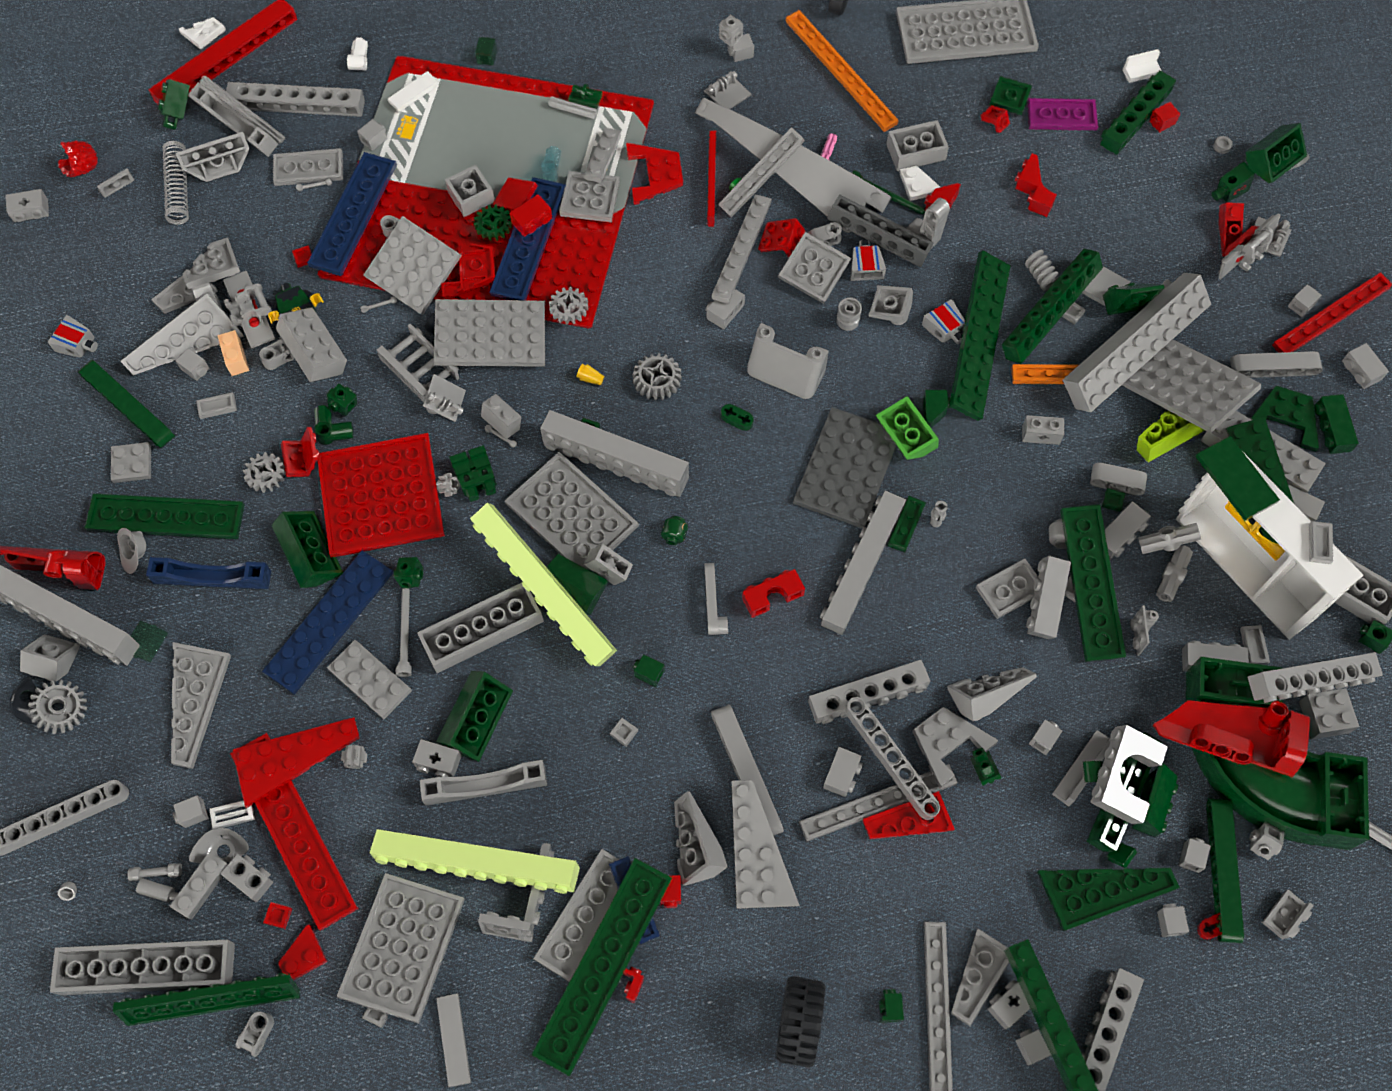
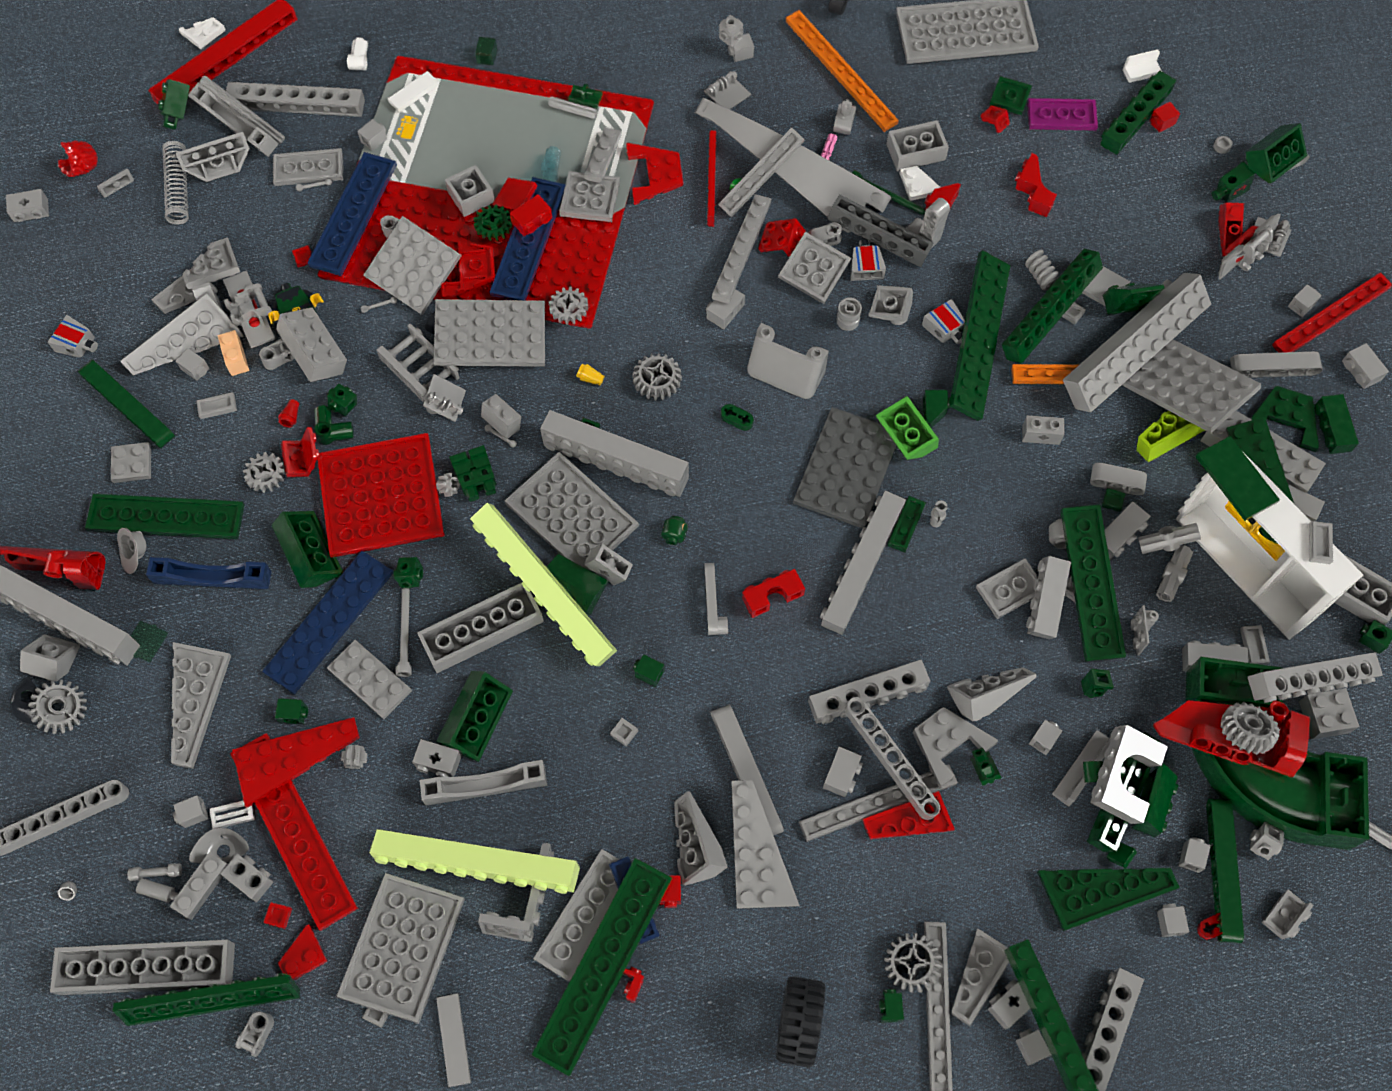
none -> dark green brick [275,698,309,725]
none -> red cone [278,399,300,428]
none -> light grey beam [833,99,856,135]
none -> light grey gear [884,933,943,993]
none -> dark green brick [1081,668,1114,698]
none -> light grey gear [1220,702,1280,755]

